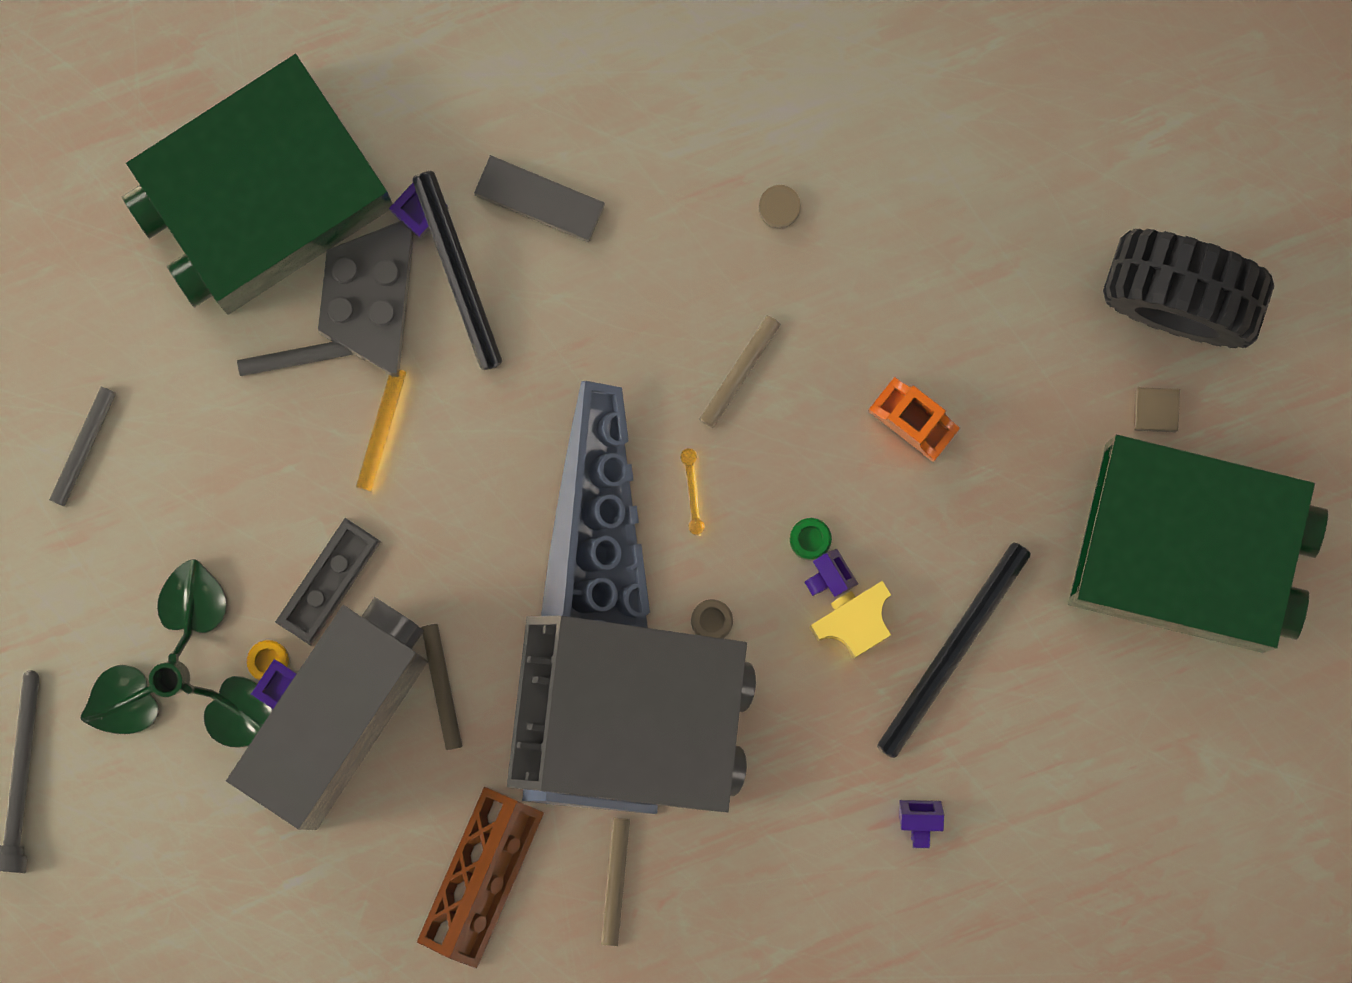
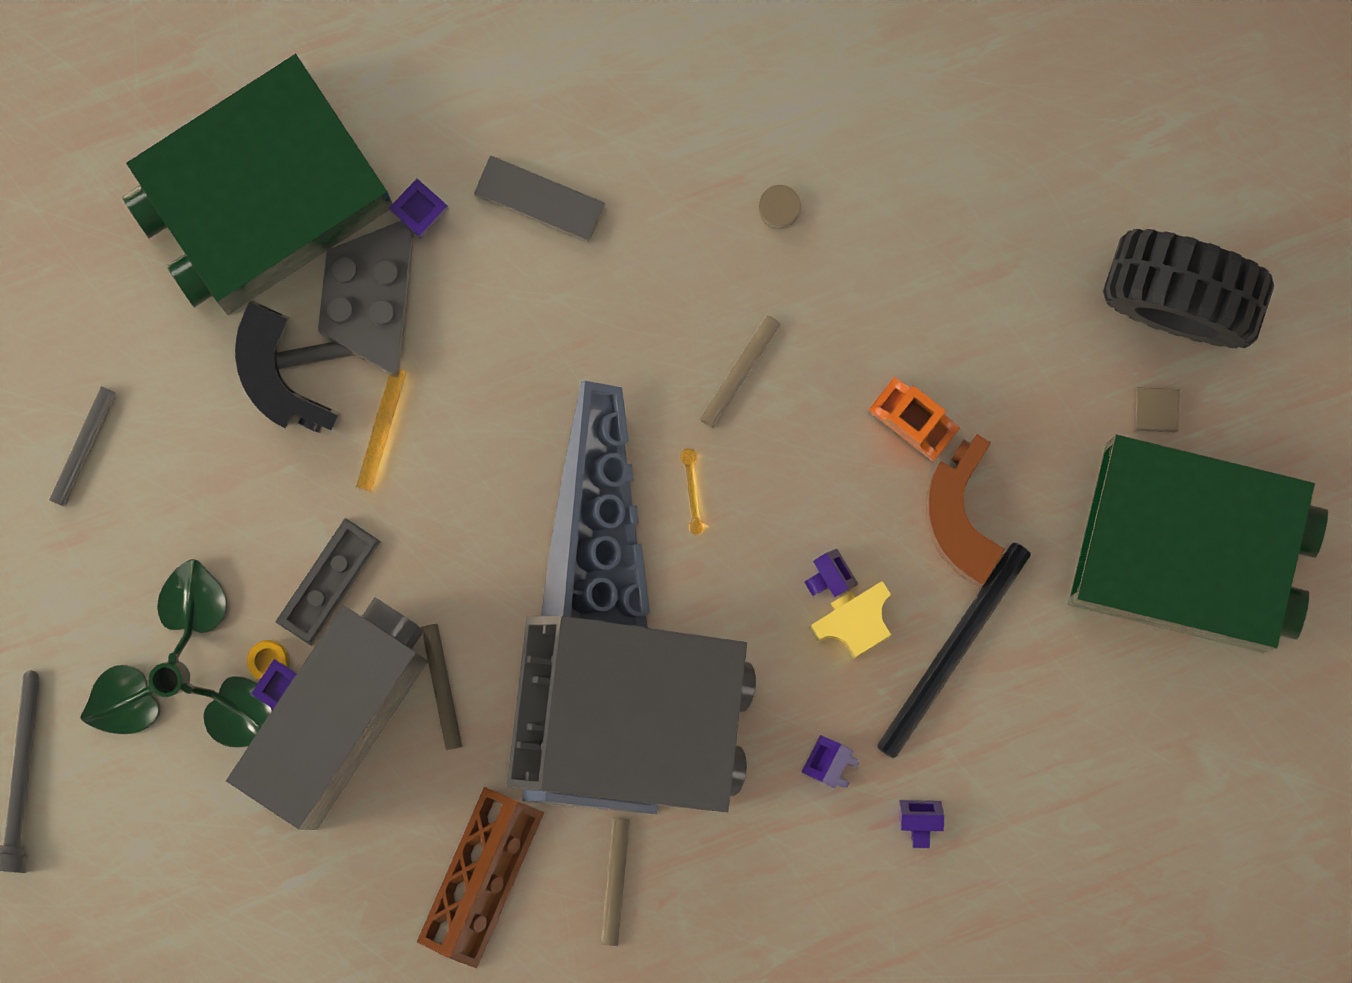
black axle [412,171,502,370] -> none
dark tan tile [691,599,733,639] -> none
green tile [789,518,832,561] -> none
none -> black arch [235,300,340,433]
none -> dark purple tile [801,735,859,788]
none -> dark orange arch [926,434,1005,588]

